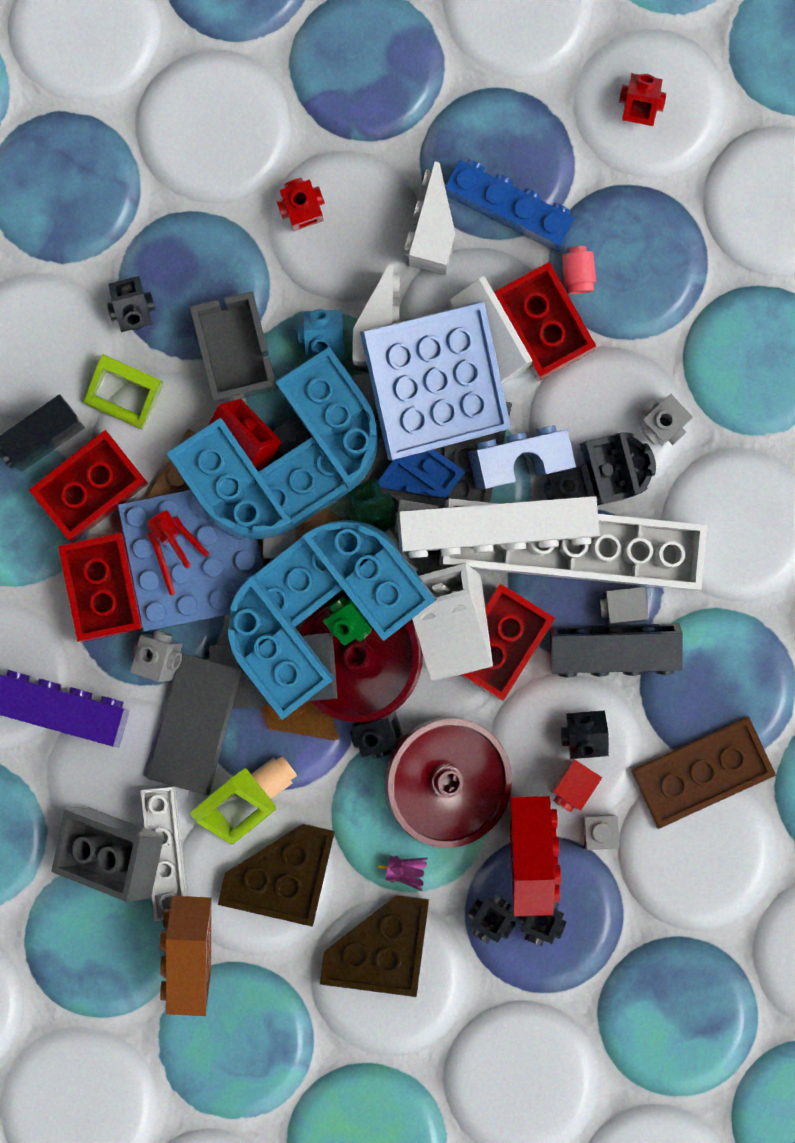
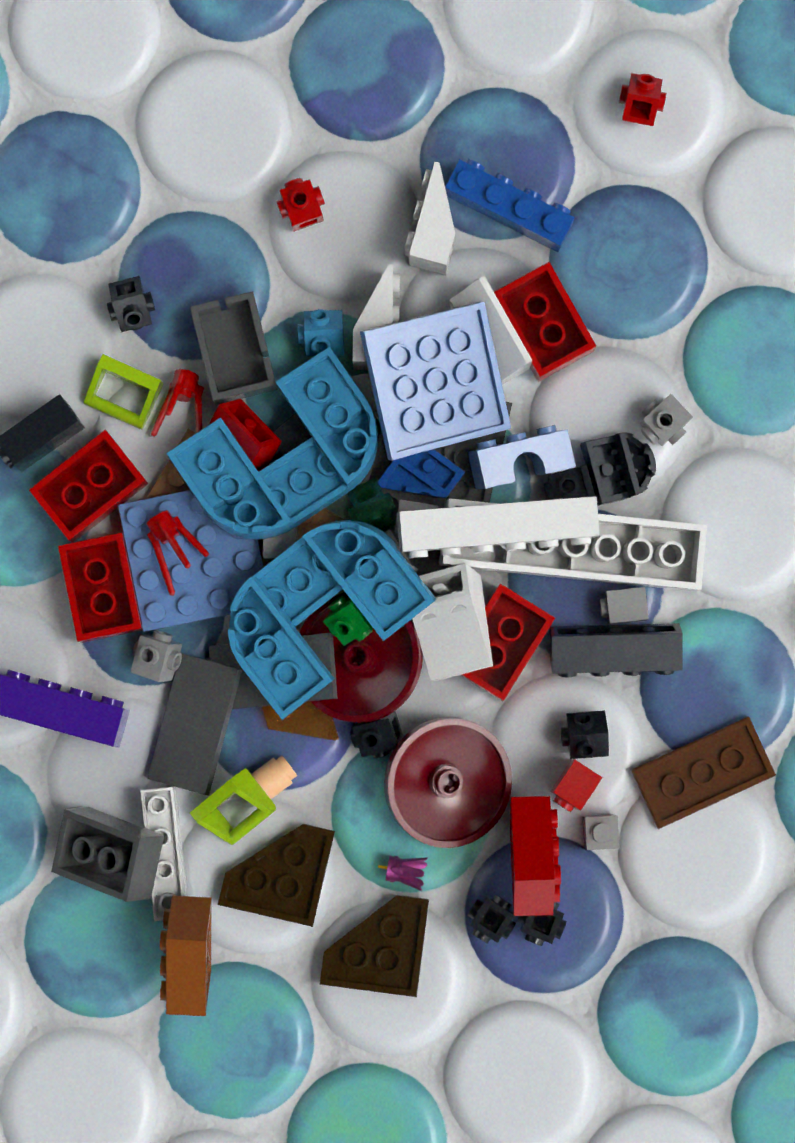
coral brick [562,246,597,294] -> none
none -> red plant [151,369,204,437]

